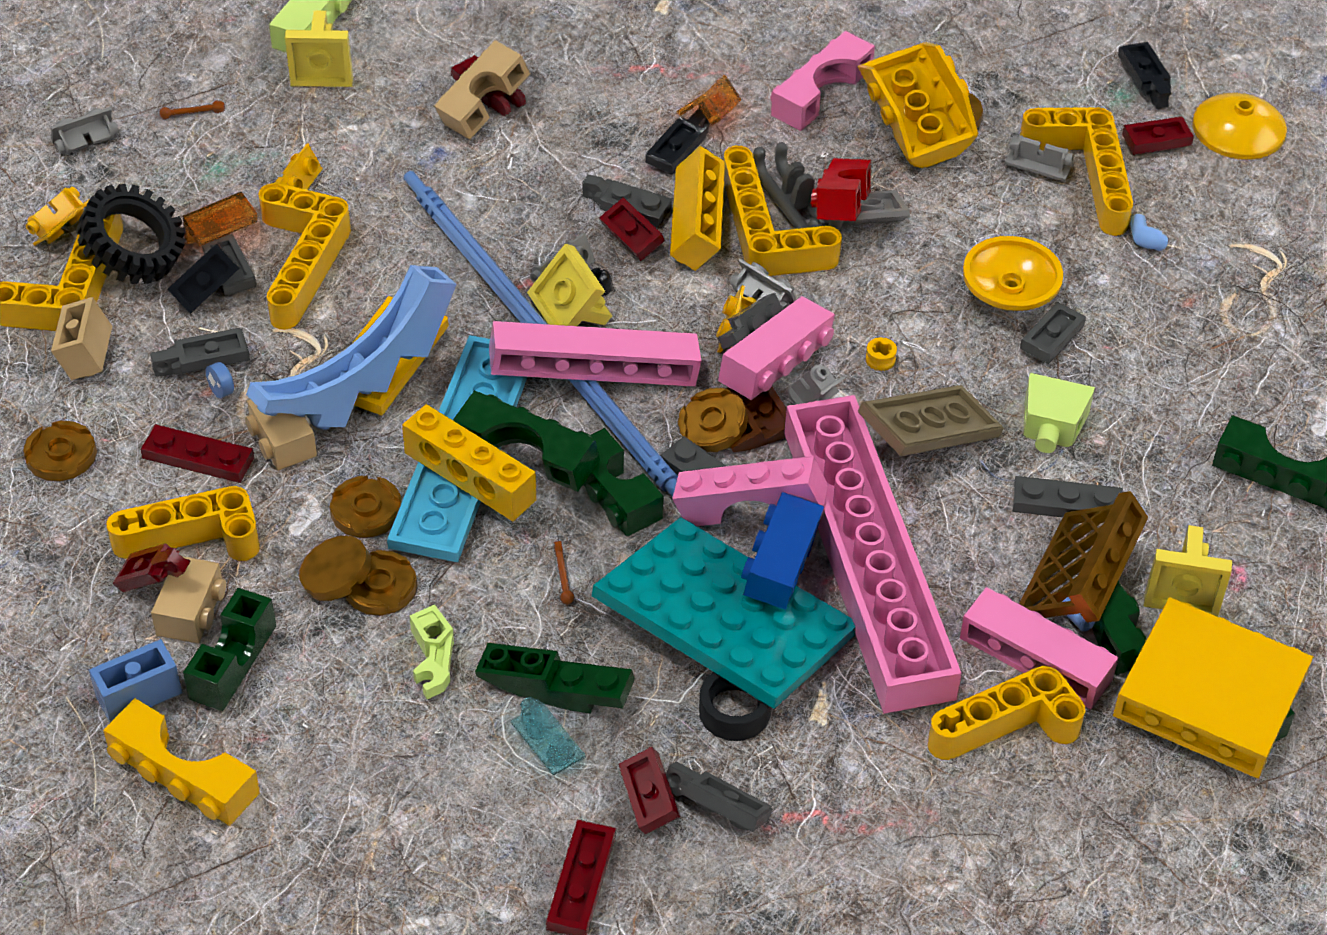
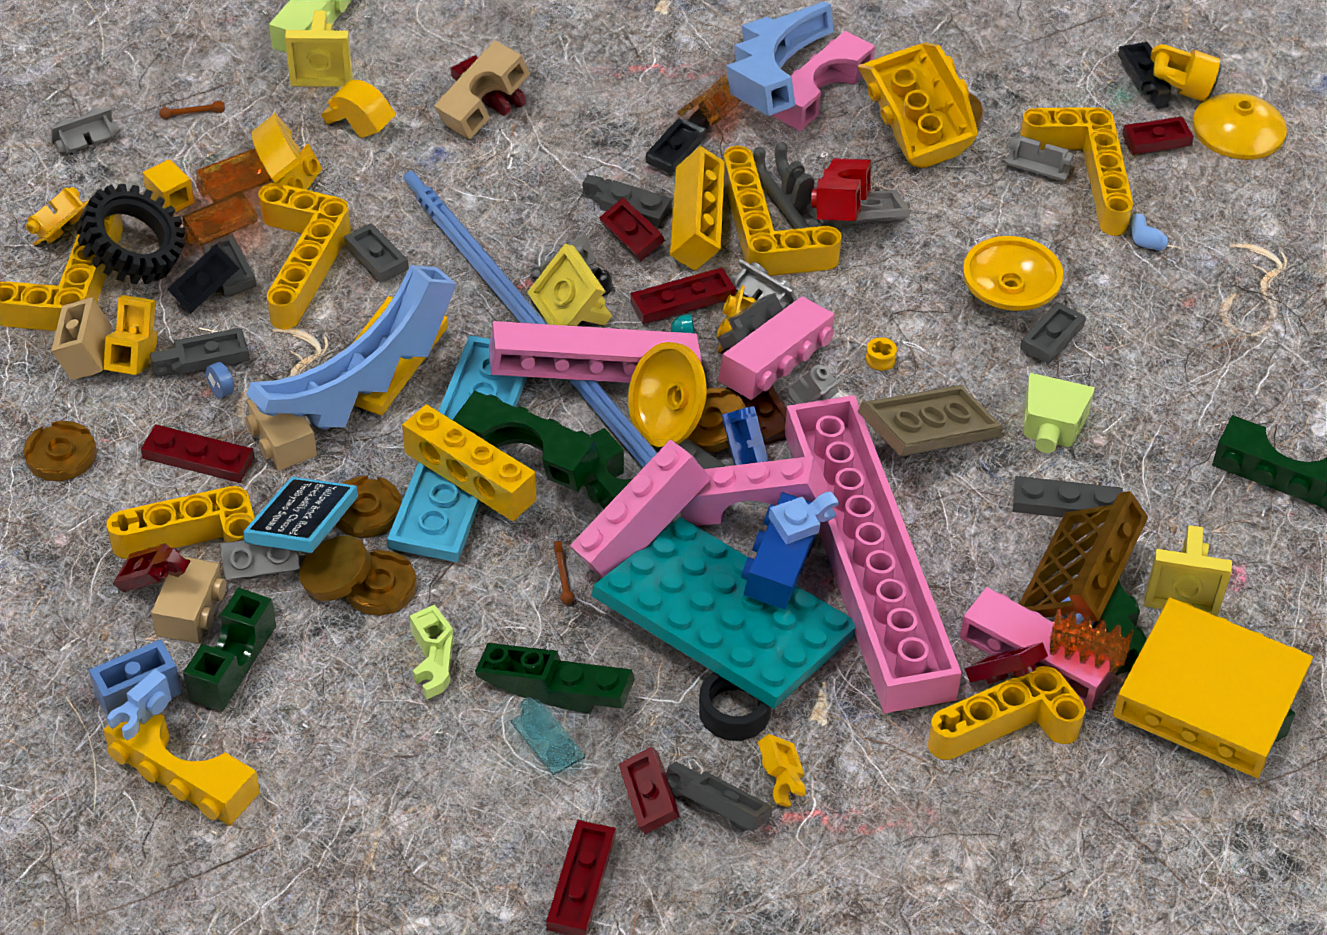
none -> yellow brick [103,295,158,375]
none -> light blue plate [107,669,172,740]
none -> yellow brick [142,159,195,213]
none -> clear orange panel [196,148,272,203]
none -> light grey hinge [220,540,300,580]
none -> tile [243,477,358,553]
none -> yellow slope [251,113,300,183]
none -> yellow brick [320,79,397,138]
none -> dark grey plate [344,223,409,283]
none -> bright pink brick [570,439,711,578]
none -> yellow dish [628,342,707,447]
none -> dark red plate [630,267,736,324]
none -> teal hinge [671,314,695,334]
none -> blue hinge [721,406,769,465]
none -> light blue arch [726,1,834,116]
none -> yellow plate [758,734,806,808]
none -> light blue plate [768,491,839,544]
none -> dark red plate [964,642,1048,684]
none -> clear orange piece [1049,607,1135,674]
none -> yellow piece [1151,44,1221,102]

